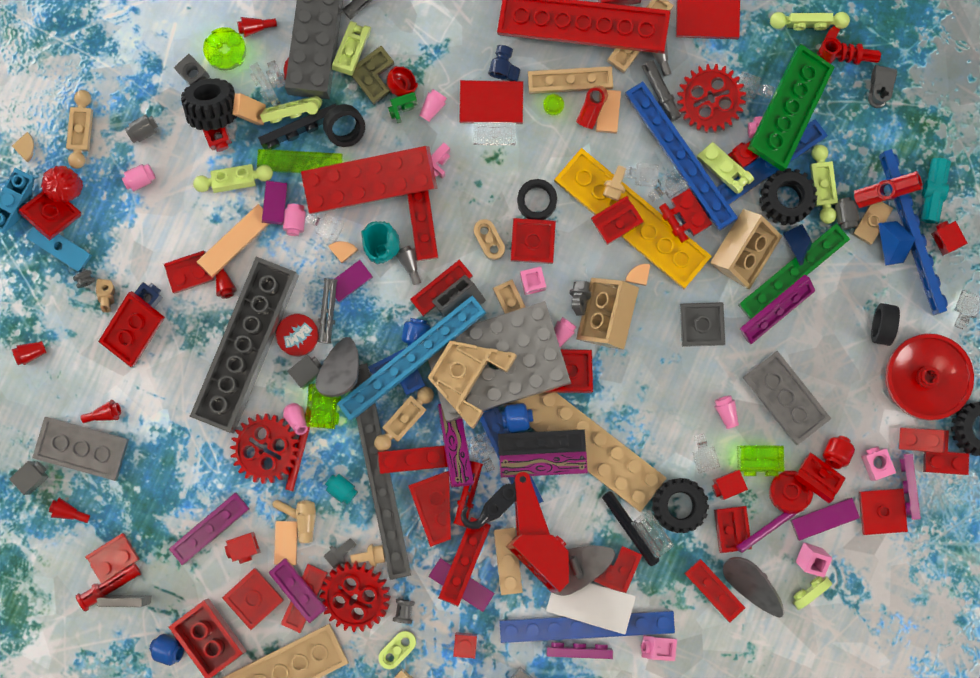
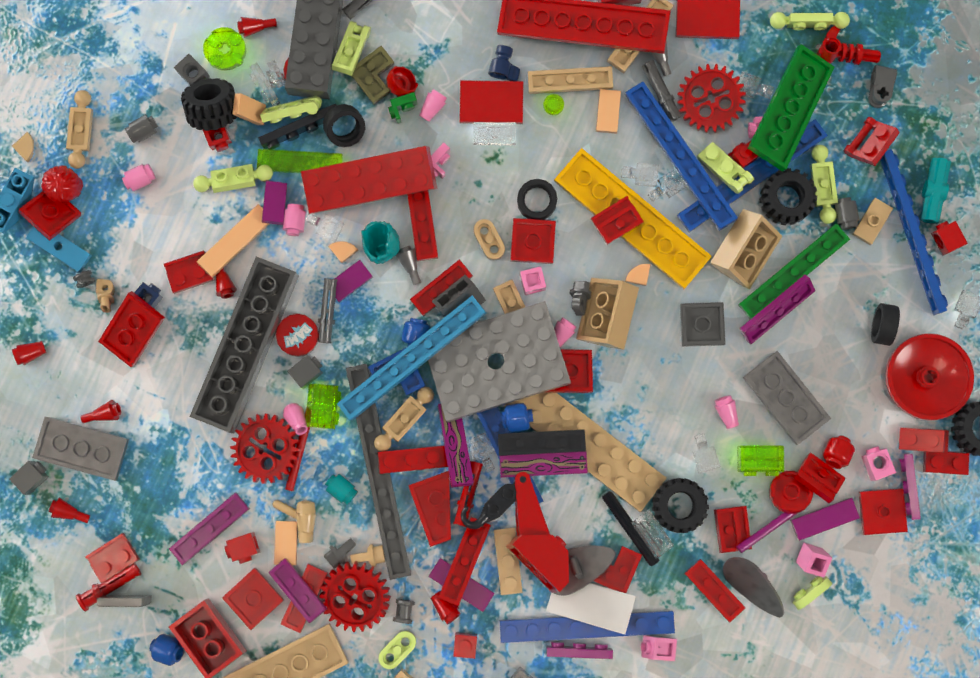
flat silver shield [316,337,359,397] -> none
tan wing [428,341,517,429] -> none
red piece [576,86,608,129] -> none
tan piece [603,165,626,201] -> none
red plate [659,188,712,243] -> none
red brick [712,470,748,500] -> none
dark blue tile [783,224,812,266] -> none
red piece [854,171,923,208] -> none
blue slope [878,221,916,266] -> none
none -> red cone [430,591,461,625]
none -> red plate [843,117,900,166]

